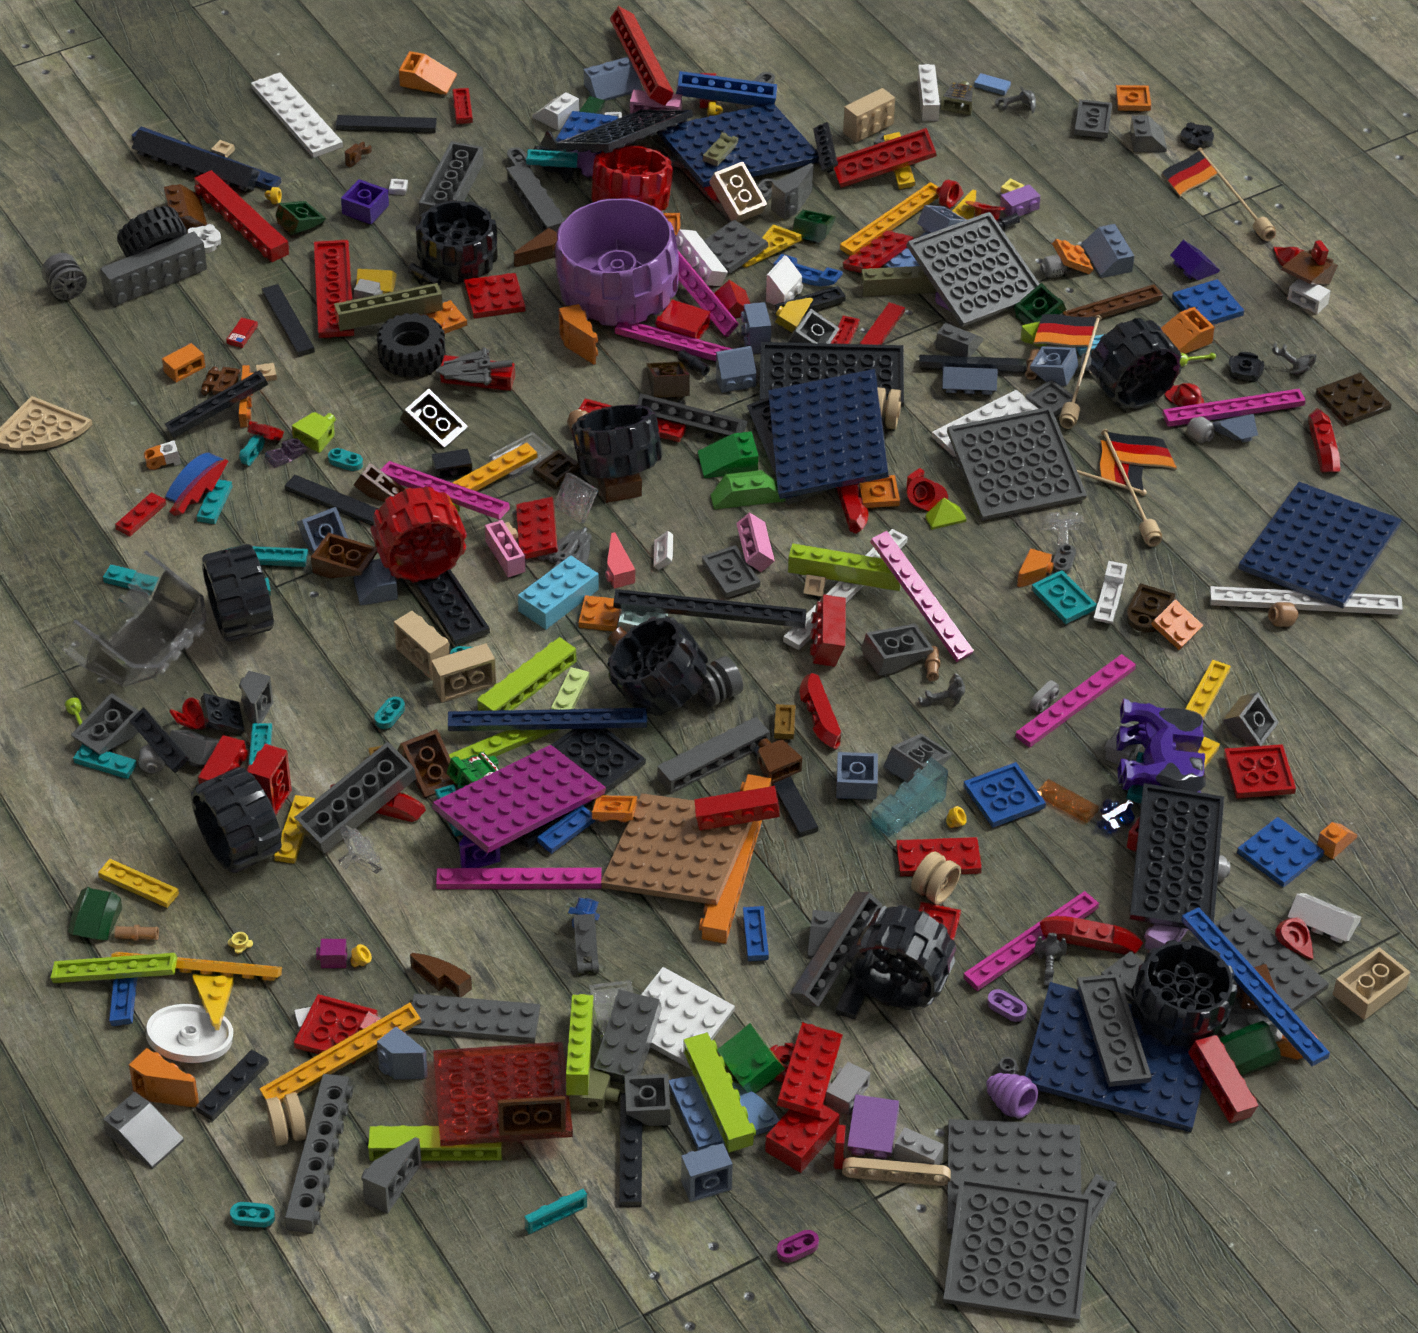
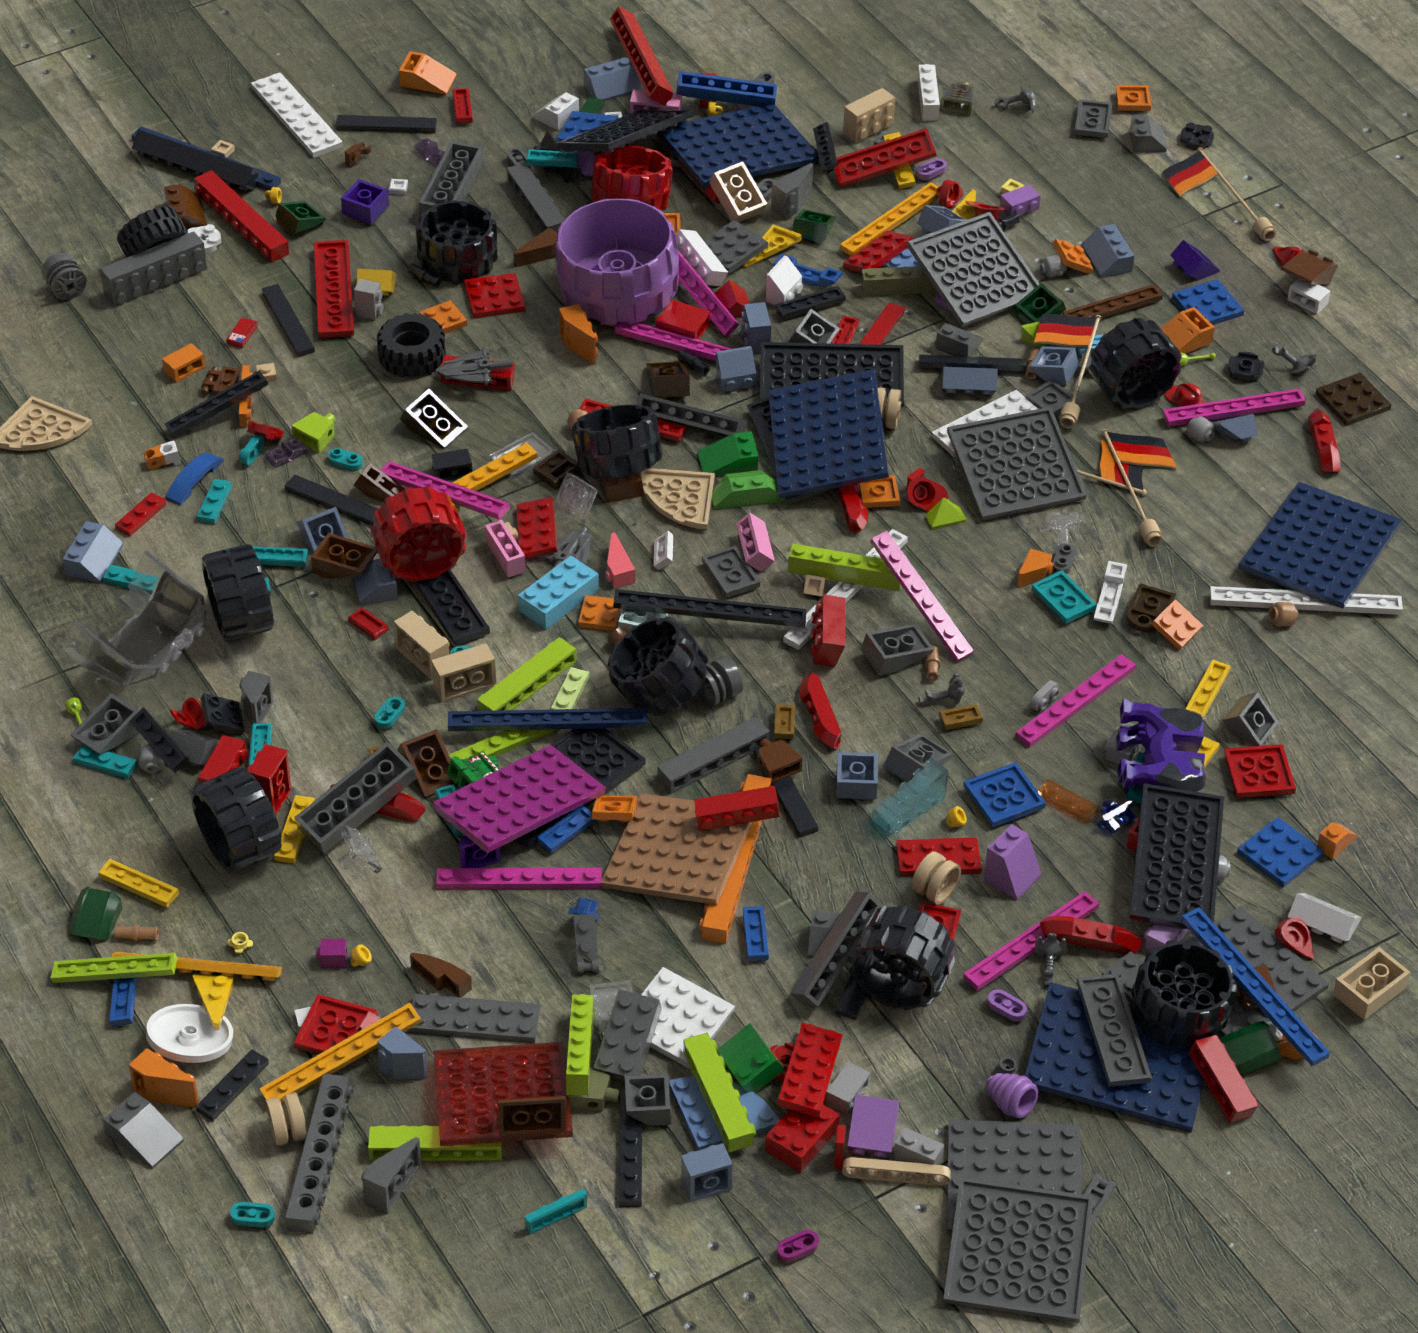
red slope [169,459,228,516] -> none
olive brick [334,283,443,331] -> none
olive plate [702,132,738,166] -> none
yellow slope [775,298,813,333] -> none
medium blue tile [974,73,1011,95] -> none
red plate [1311,240,1329,265] -> none
none -> sand blue slope [63,521,123,583]
none -> red tile [348,607,389,640]
none -> clear purple slope [414,138,445,166]
none -> tan plate [641,468,715,530]
none -> medium lavender plate [916,158,947,181]
none -> pearl gold plate [939,704,983,730]
none -> medium lavender slope [984,824,1041,900]

